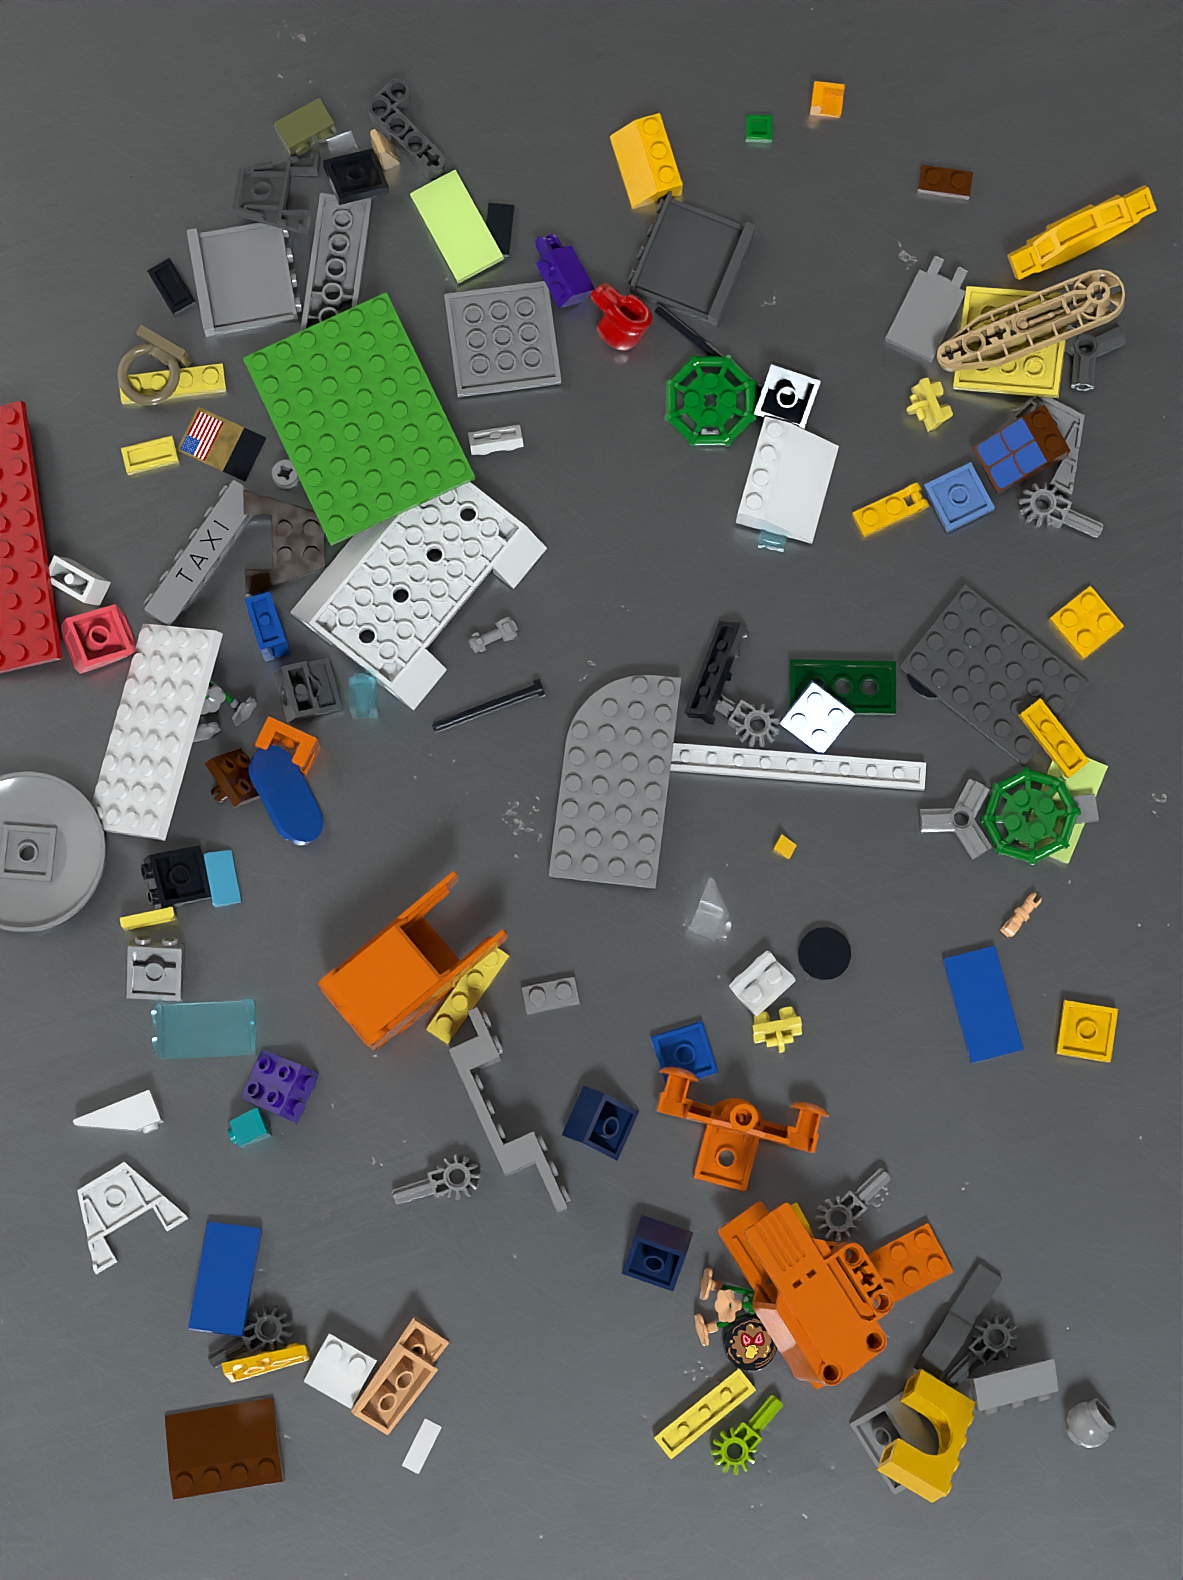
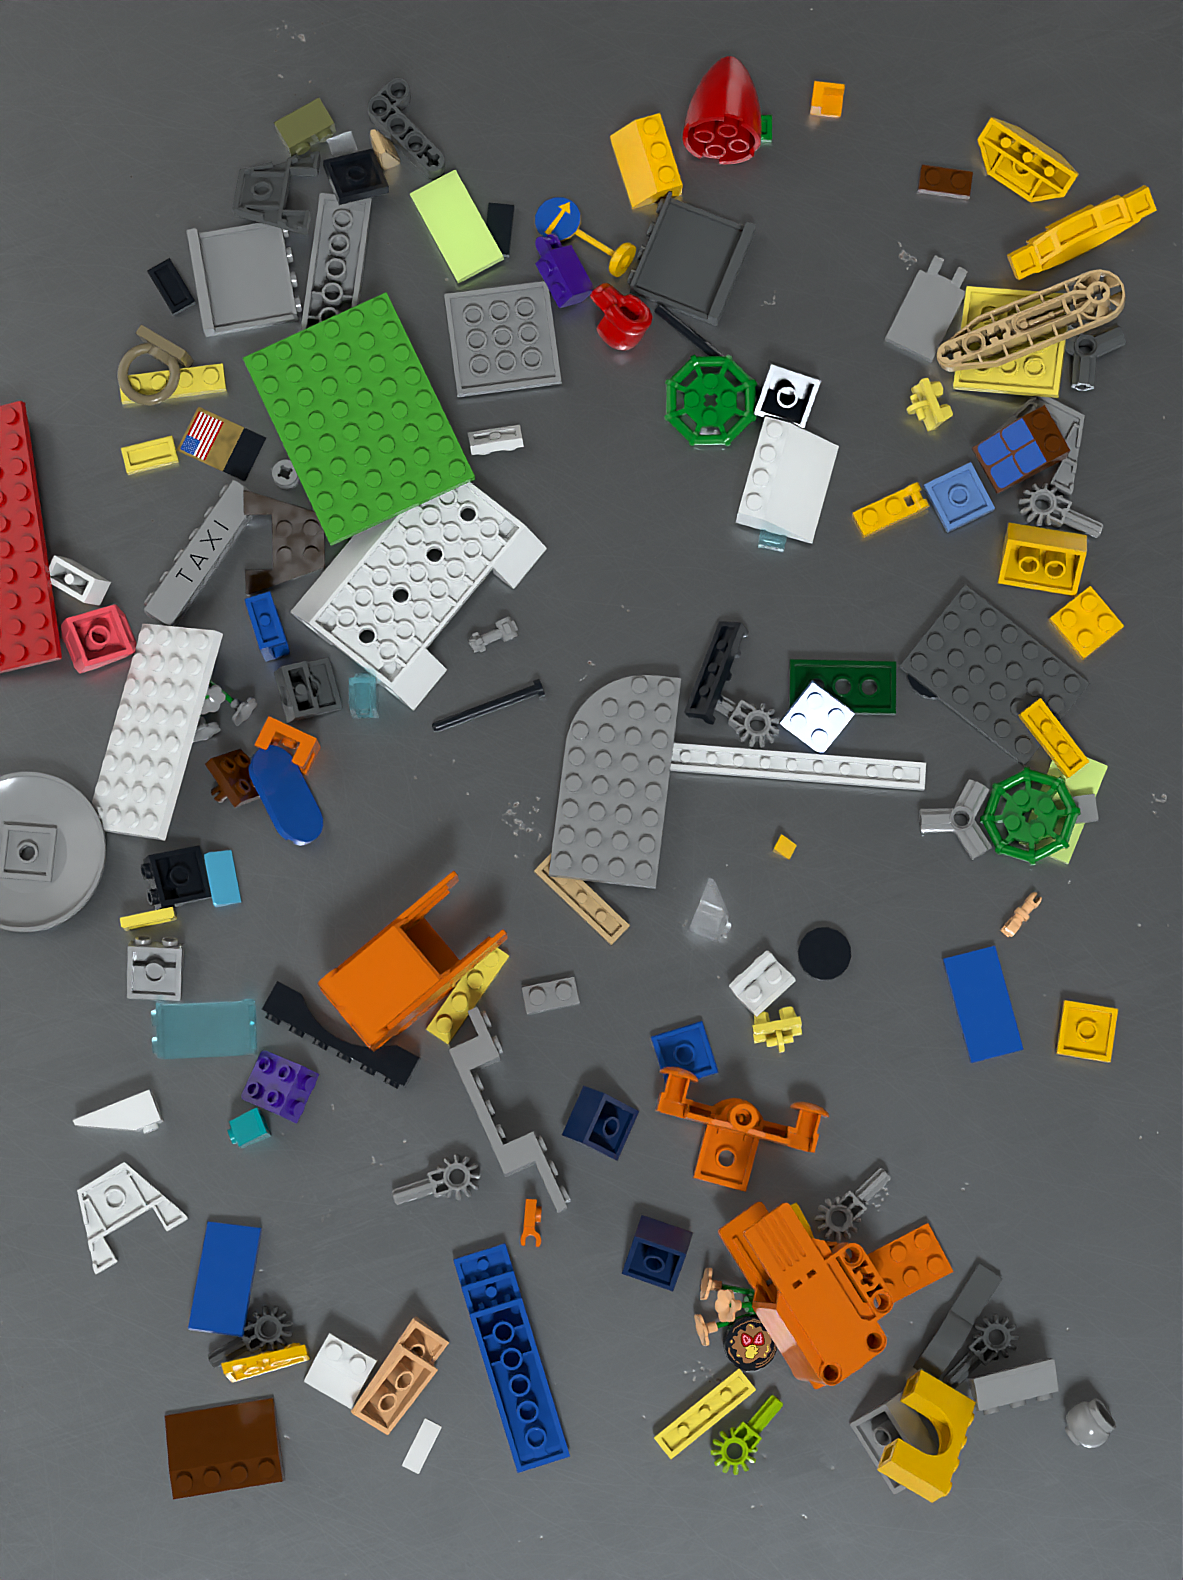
none -> black arch [262,981,421,1089]
none -> blue slope [453,1243,570,1473]
none -> orange plate [520,1199,542,1247]
none -> tan plate [534,854,630,946]
none -> piece [535,197,636,277]
none -> red cylinder [683,56,762,165]
none -> yellow wedge [977,117,1079,202]
none -> yellow slope [998,522,1087,596]

